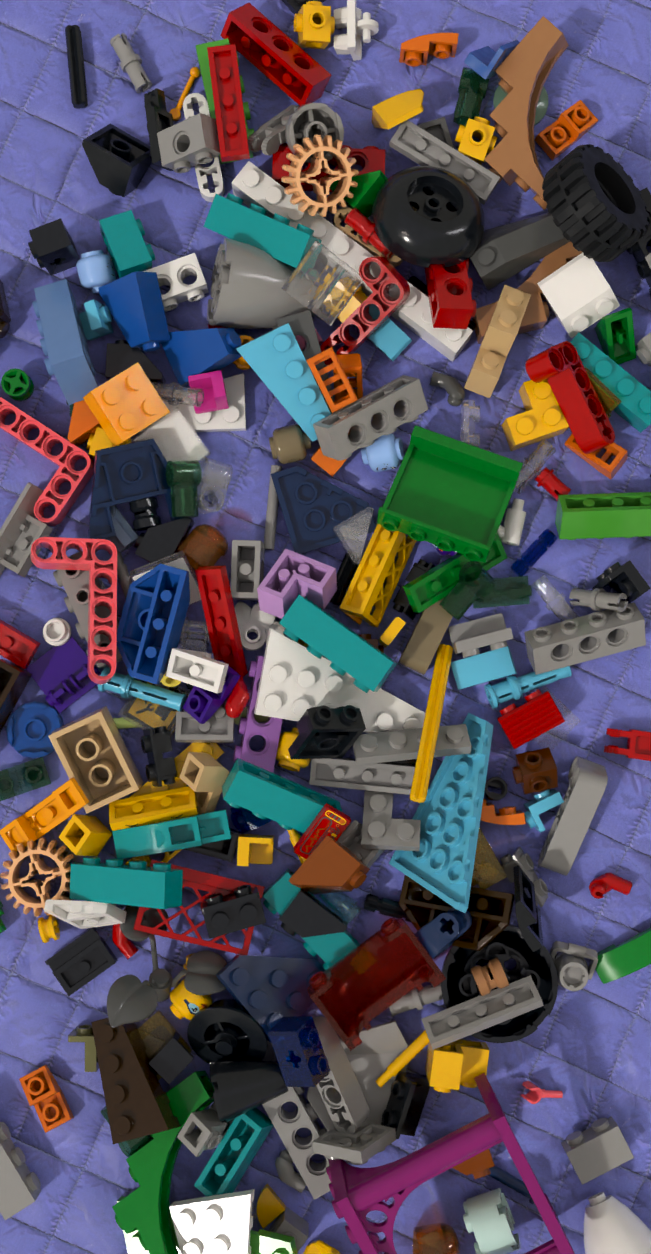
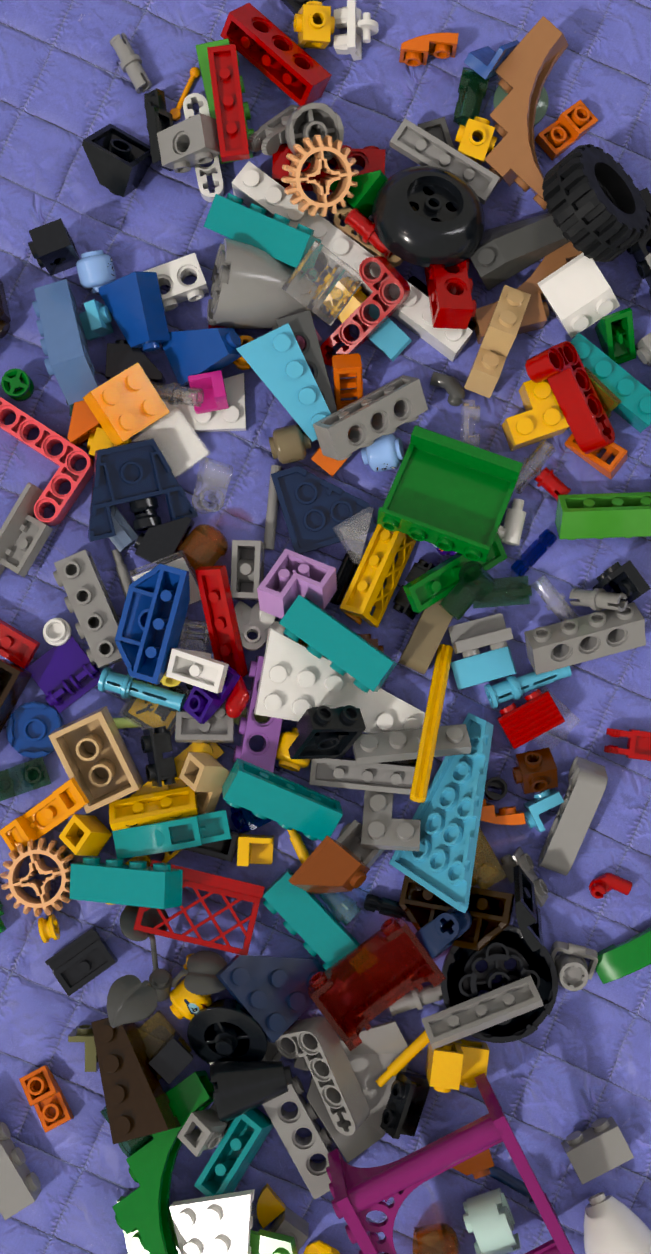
coral beam [30,537,117,685] -> none
white wing [44,899,127,929] -> none
black axle [65,25,88,109] -> none
teal brick [99,210,155,278] -> none
red arm [112,924,138,960] -> none
clear green piece [166,460,202,517] -> none
black bracket [200,885,266,939] -> none
clear blue brick [268,1016,330,1087] -> none
light grey arm [275,1150,306,1193] -> none
black slope [279,888,347,938] -> none
red tile [293,803,351,859] -> none
orange slope [306,347,358,413] -> none
light grey plate [312,1124,396,1165] -> none
yellow slope [372,89,424,129] -> none
yellow tile [378,617,406,648] -> none
medium nougat wheel [470,957,509,997] -> none
coral hand [520,1081,563,1104] -> none

